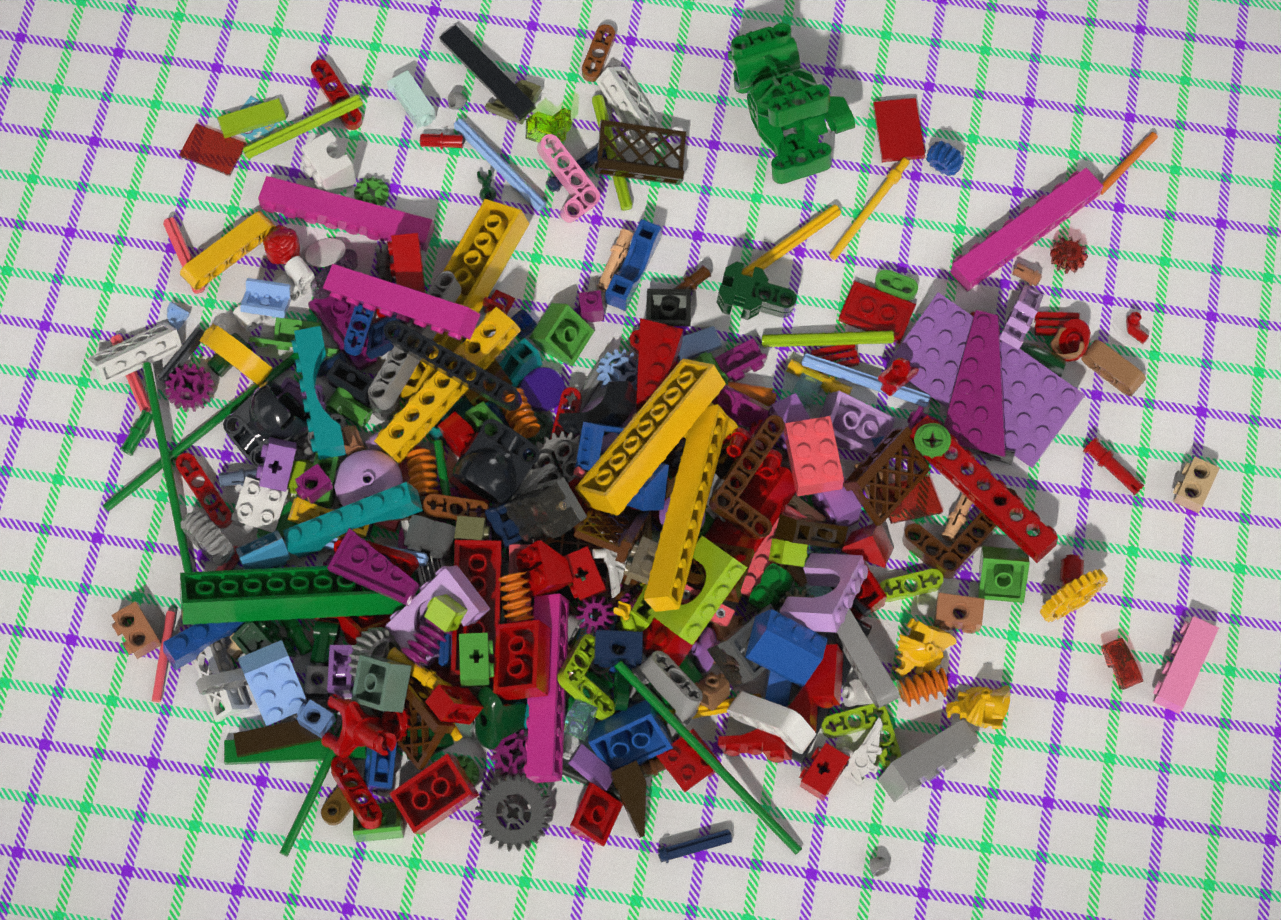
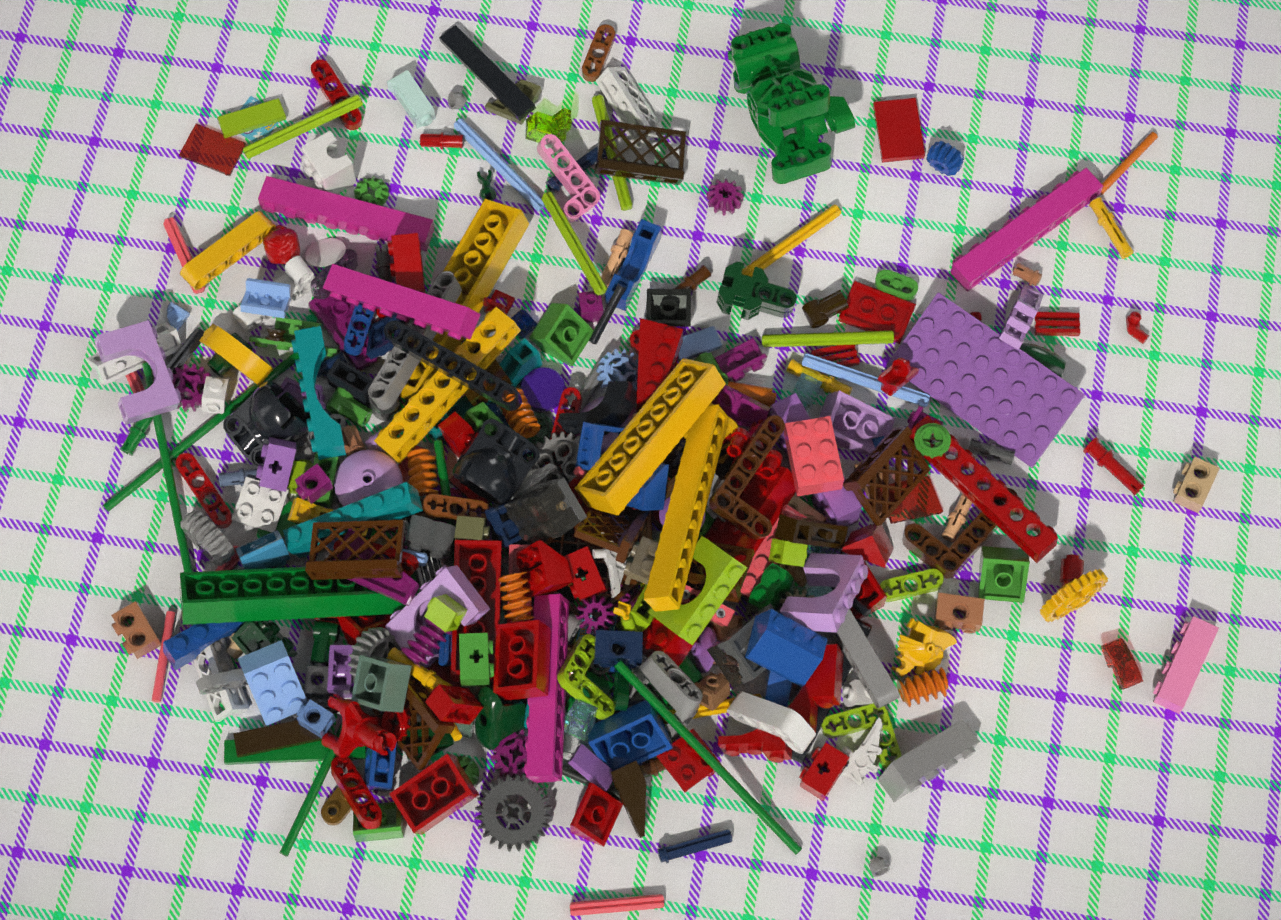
green pin [280,619,313,656] -> none
yellow bar [829,158,910,260] -> none
magenta wing [944,310,1006,458] -> none
yellow helmet [946,685,1011,729] -> none
clear red gear [1050,236,1088,275] -> none
red piece [1051,319,1091,362] -> none
medium nougat beam [1081,340,1146,396] -> none
none -> lavender arch [94,320,181,425]
none -> white bracket [201,376,229,414]
none -> dark brown bush [265,327,287,342]
none -> reddish brown fence [305,520,405,580]
none -> lime axle [541,192,607,296]
none -> coral axle [570,894,664,916]
none -> black bar [589,283,626,345]
none -> magenta gear [706,178,744,216]
none -> dark brown piece [802,290,850,328]
none -> yellow pin [1089,197,1134,259]

